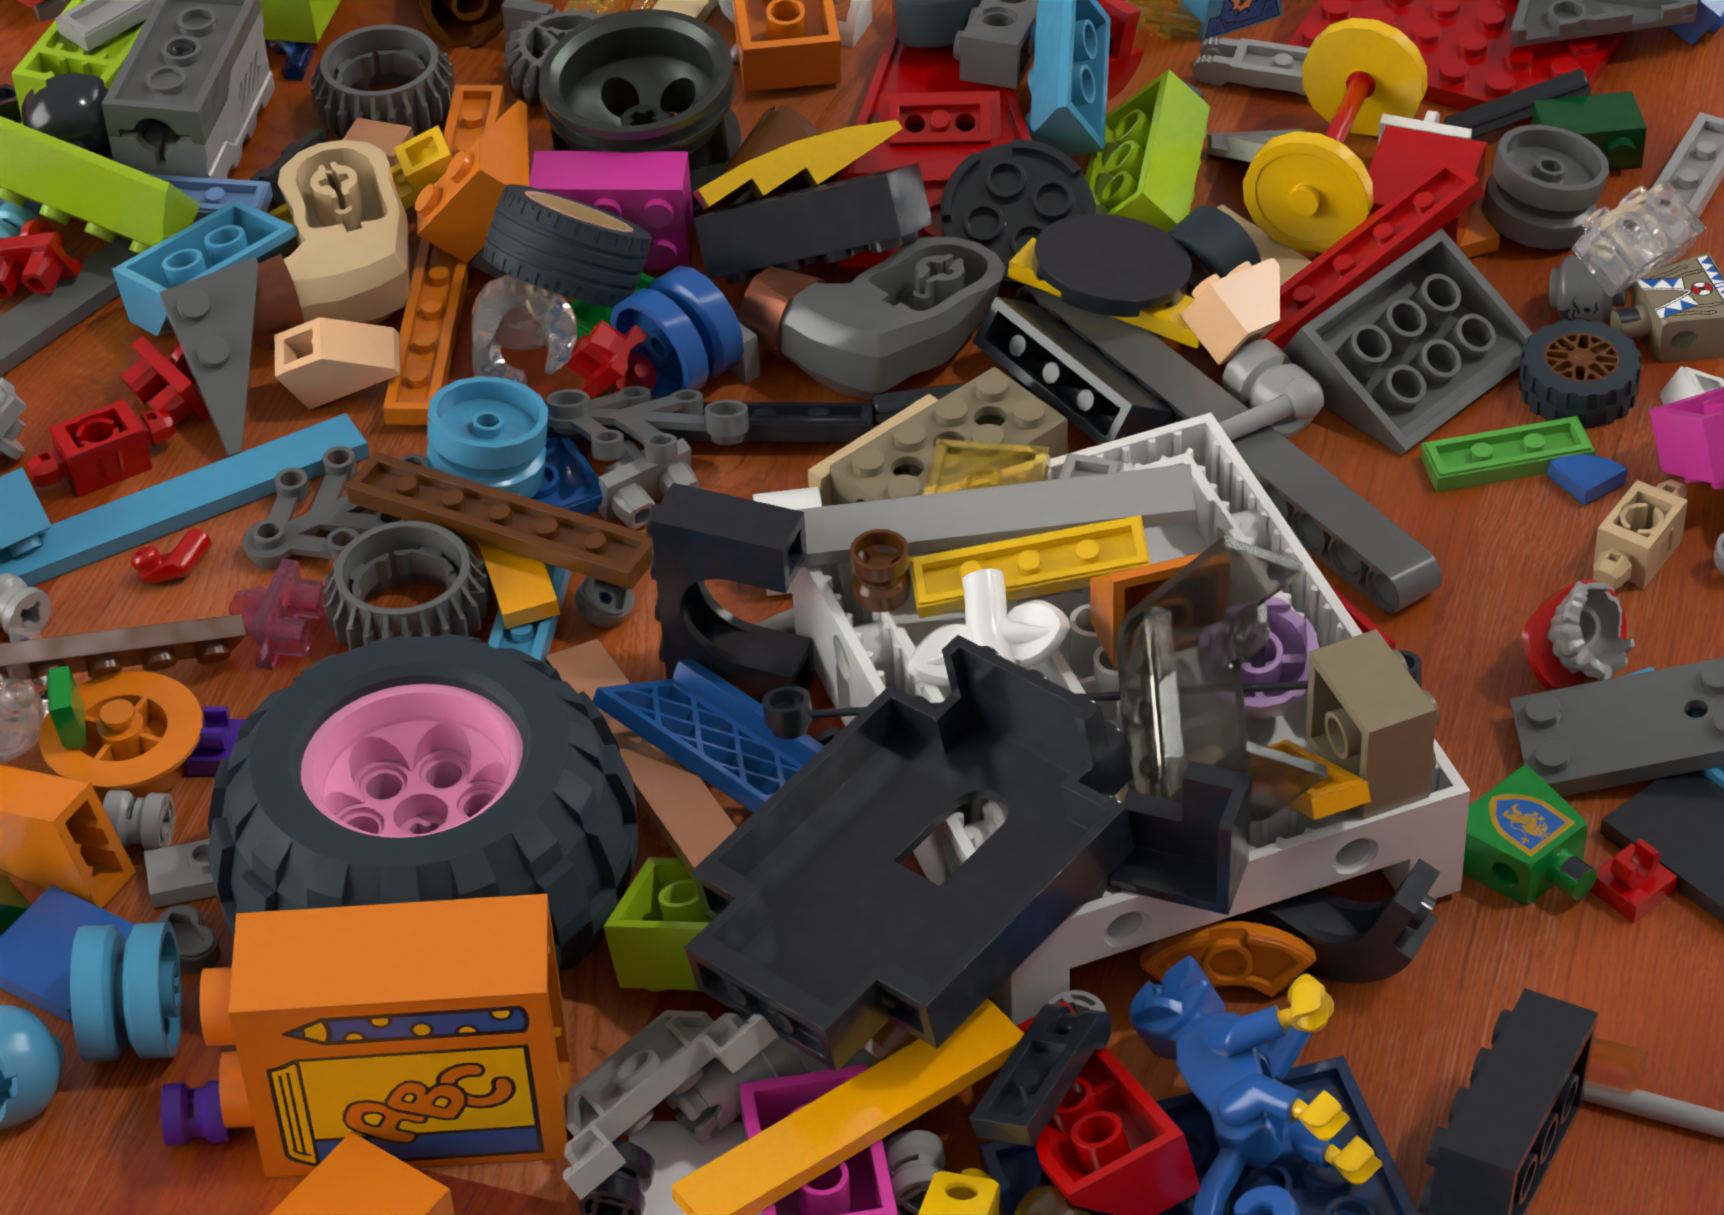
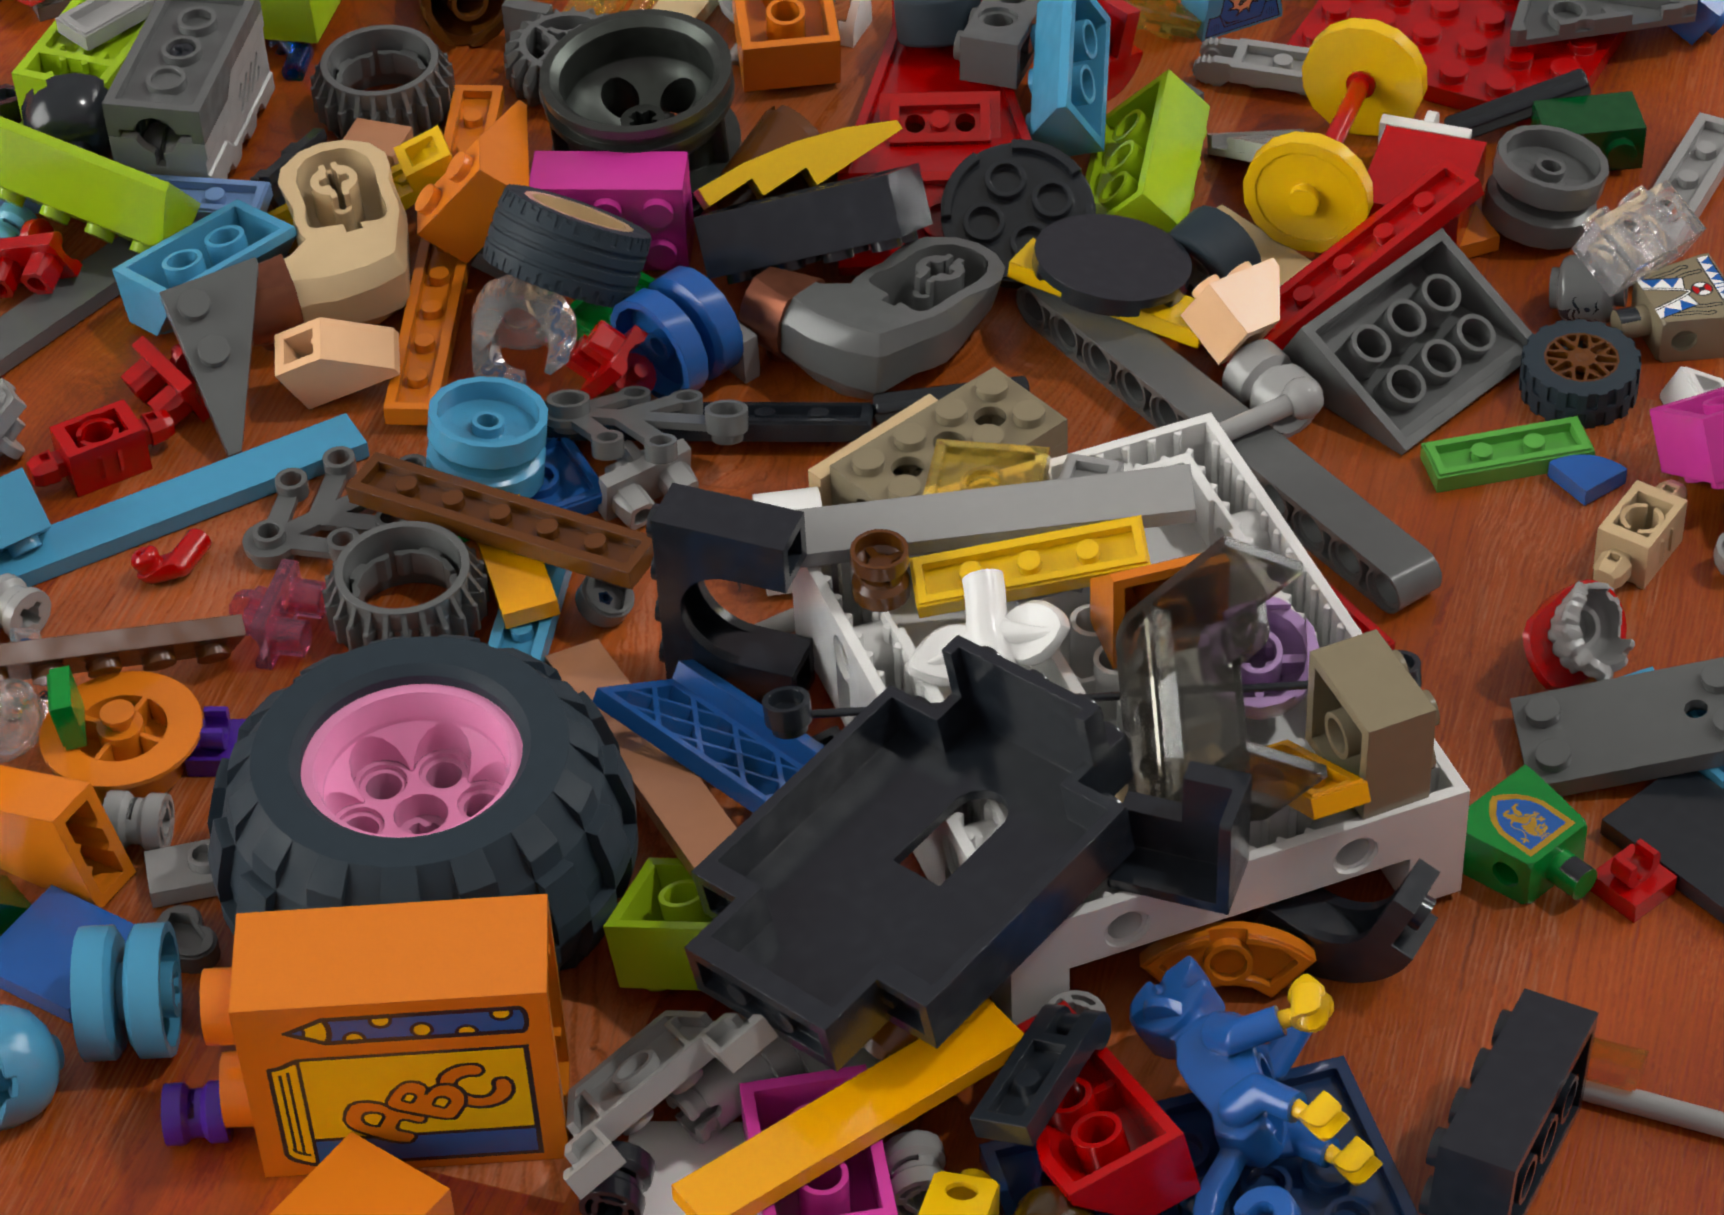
black brick [972,296,1173,445] -> none

